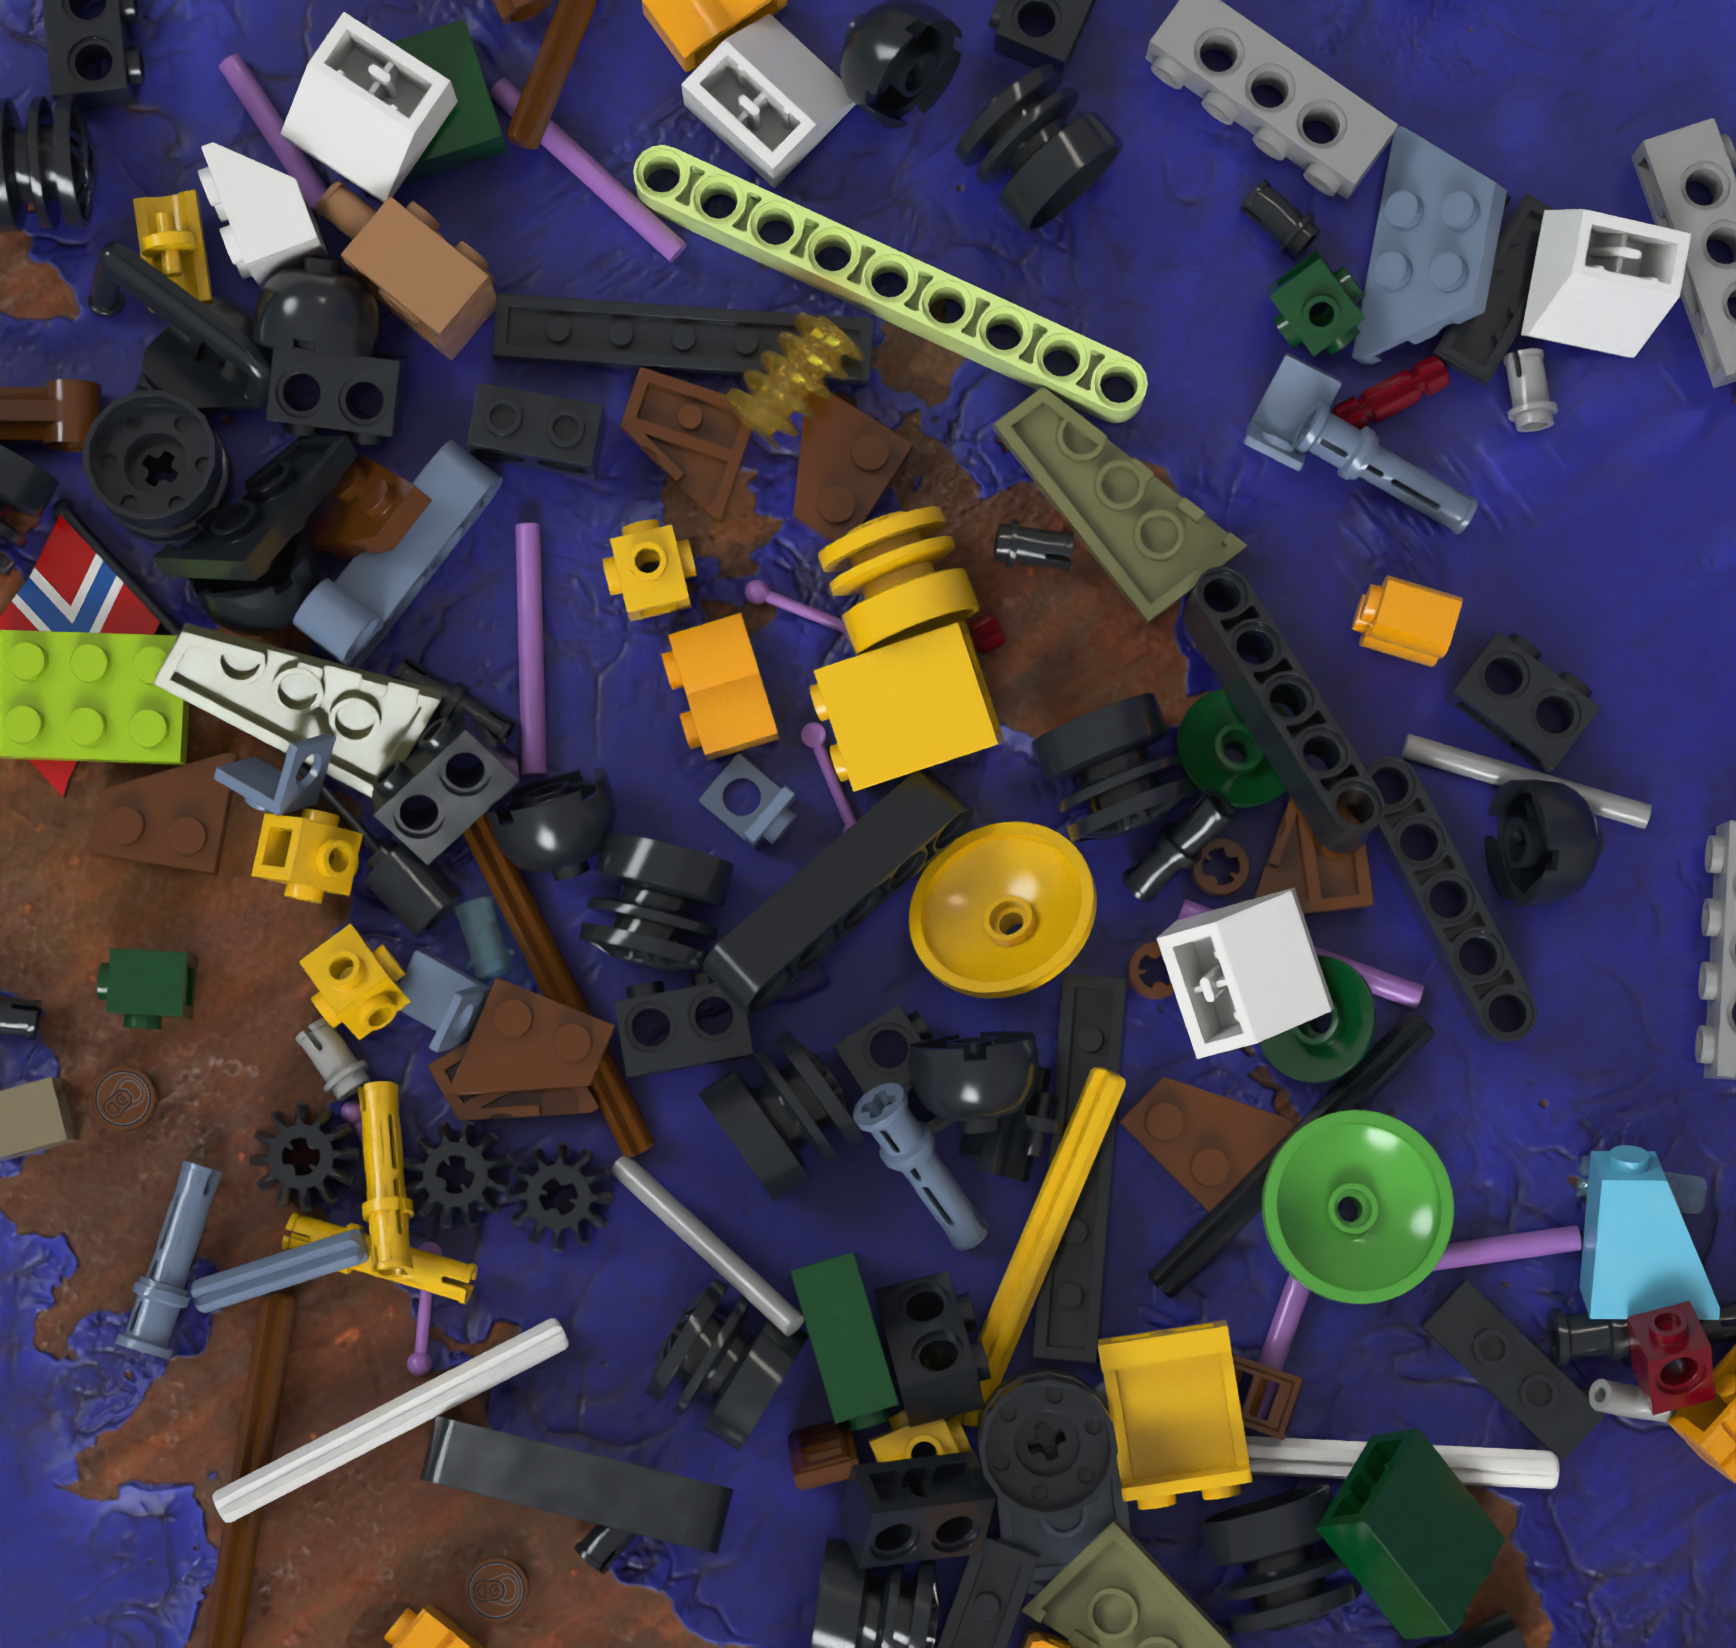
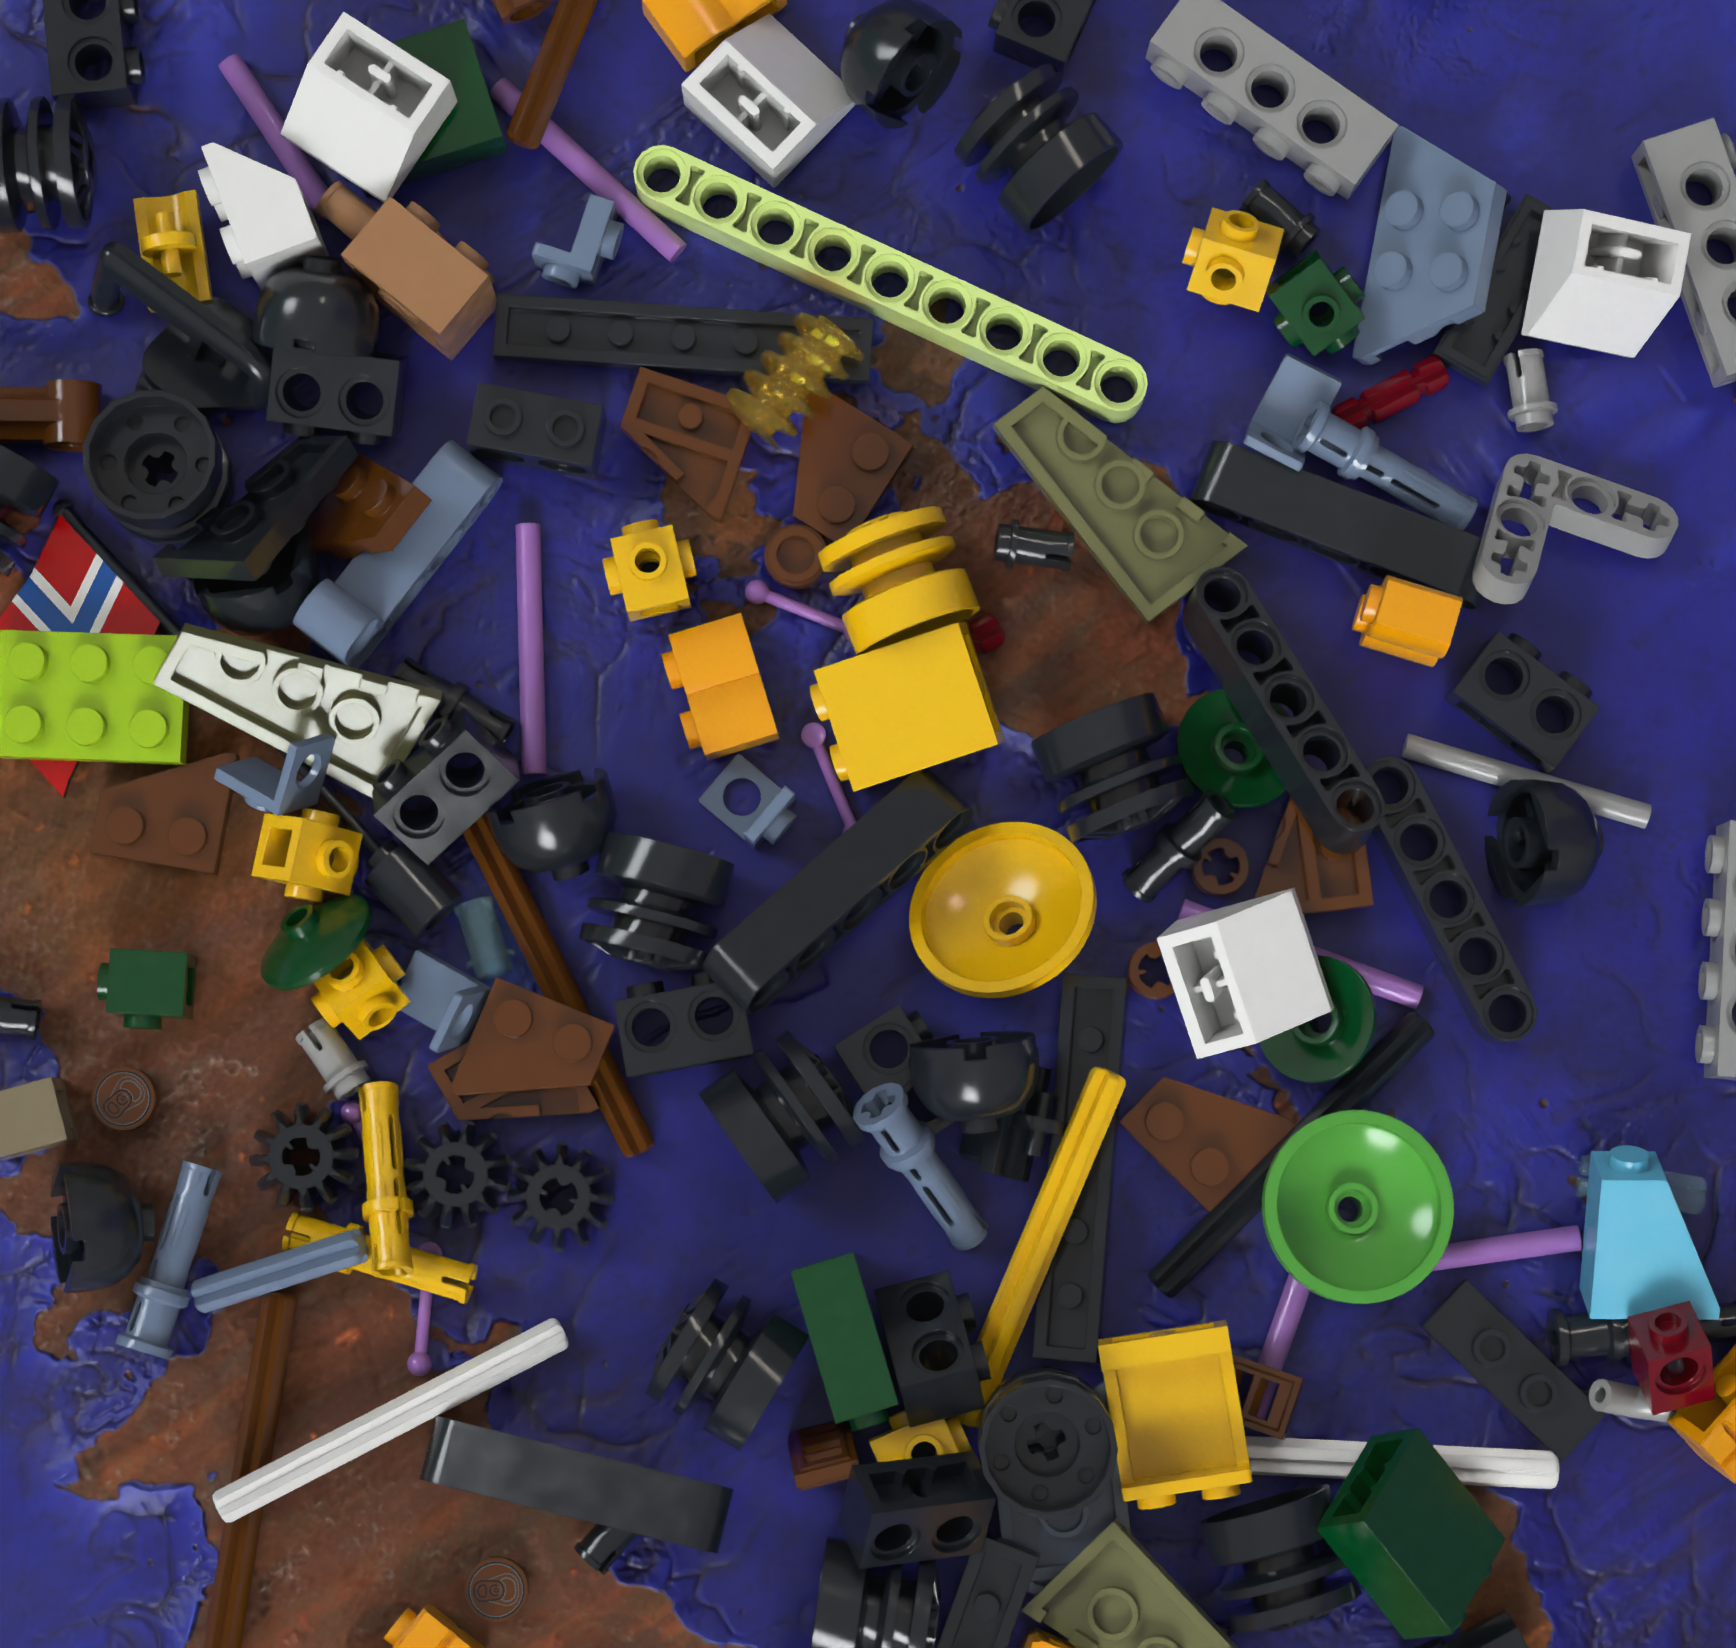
light grey bar [611,1156,804,1336] -> none
none -> black cylinder [50,1162,155,1294]
none -> dark green dish [260,893,372,991]
none -> sand blue bracket [531,194,624,289]
none -> reddish brown tile [764,524,826,589]
none -> yellow brick [1182,207,1284,312]
none -> black beam [1189,440,1483,610]
none -> light grey beam [1472,453,1679,605]

